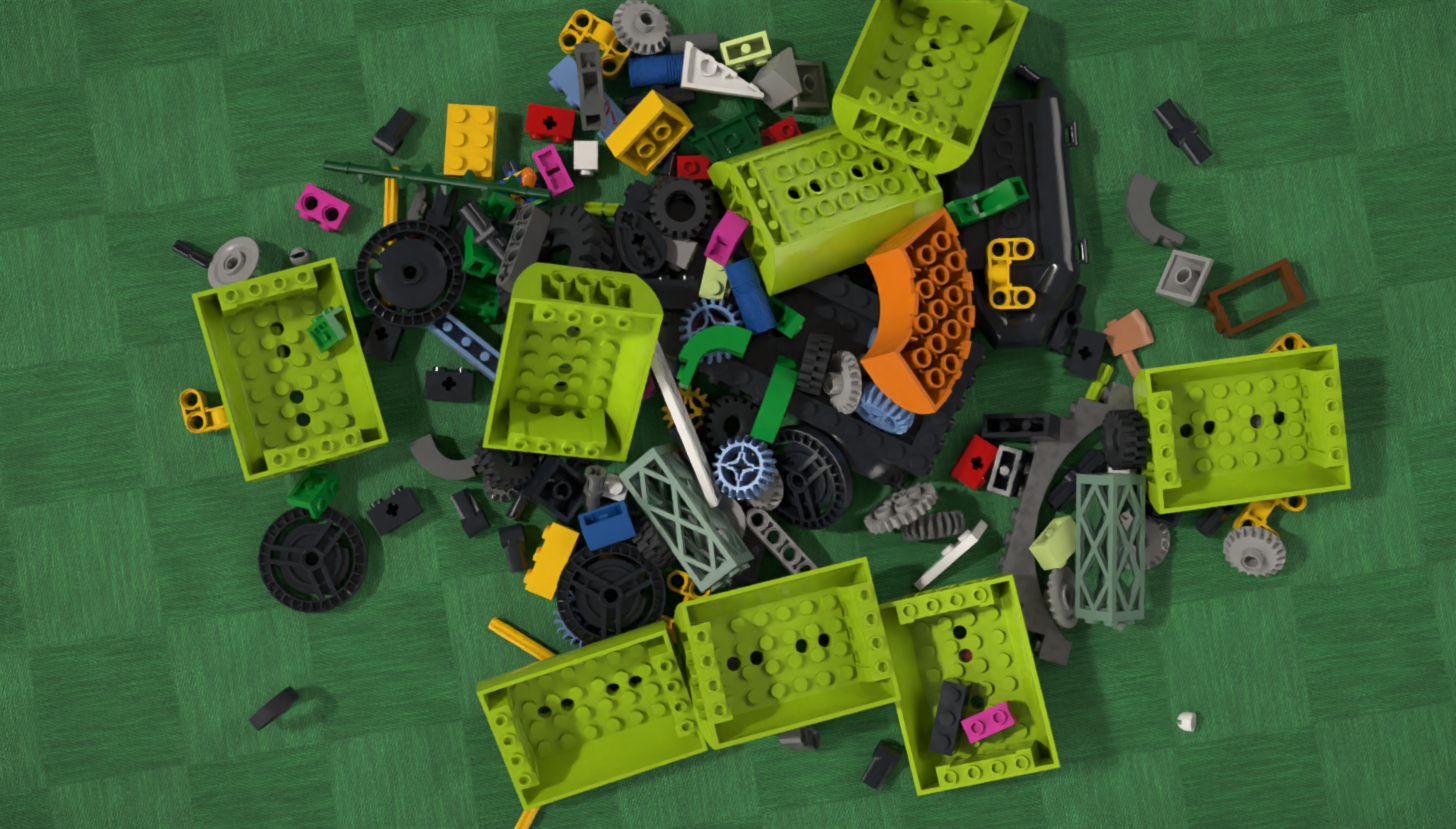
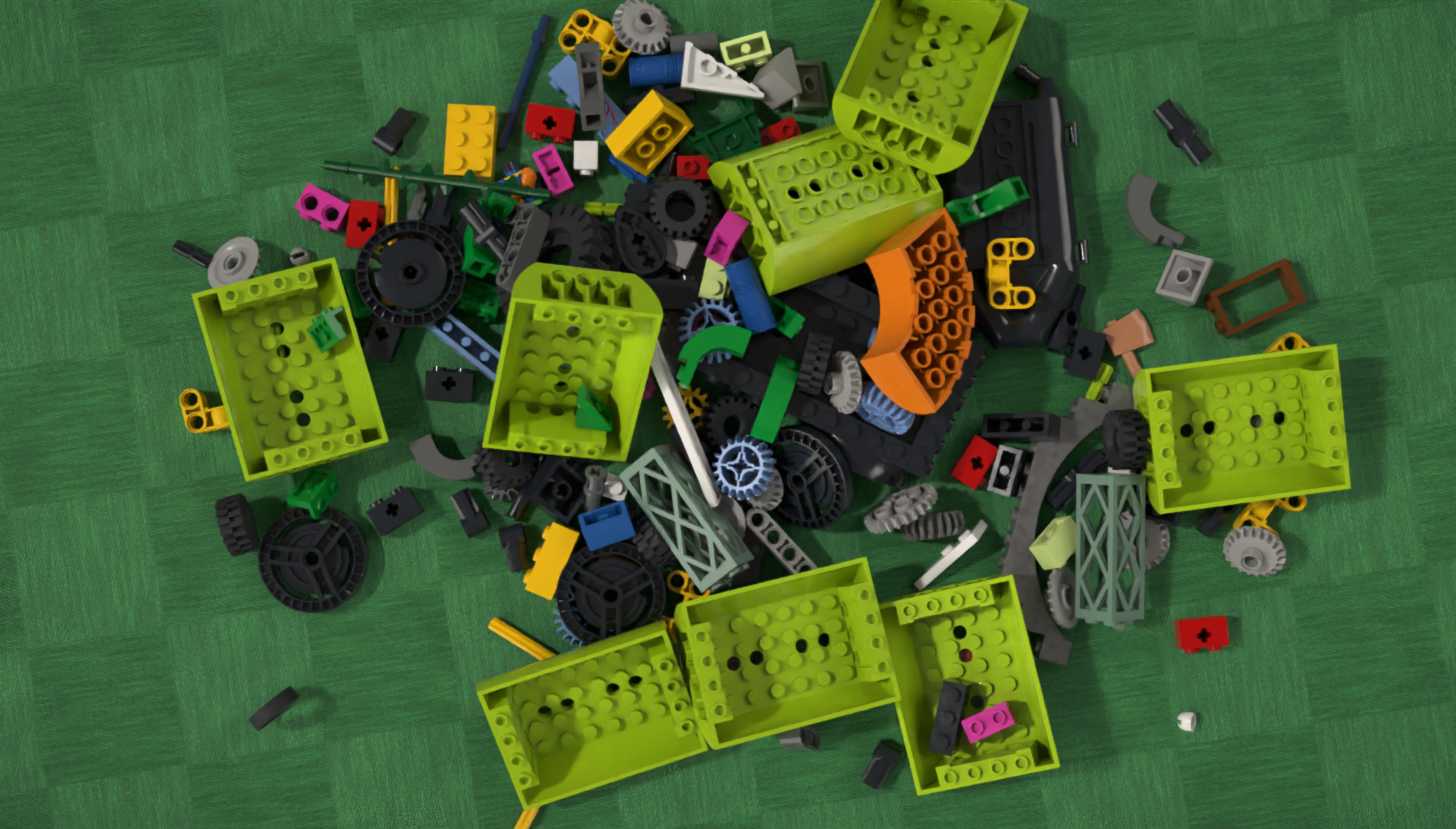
none -> black tyre [215,493,260,557]
none -> red brick [345,199,385,250]
none -> dark blue bar [496,14,551,150]
none -> green slope [575,384,613,432]
none -> blue axle [608,153,649,184]
none -> red brick [1174,615,1229,653]

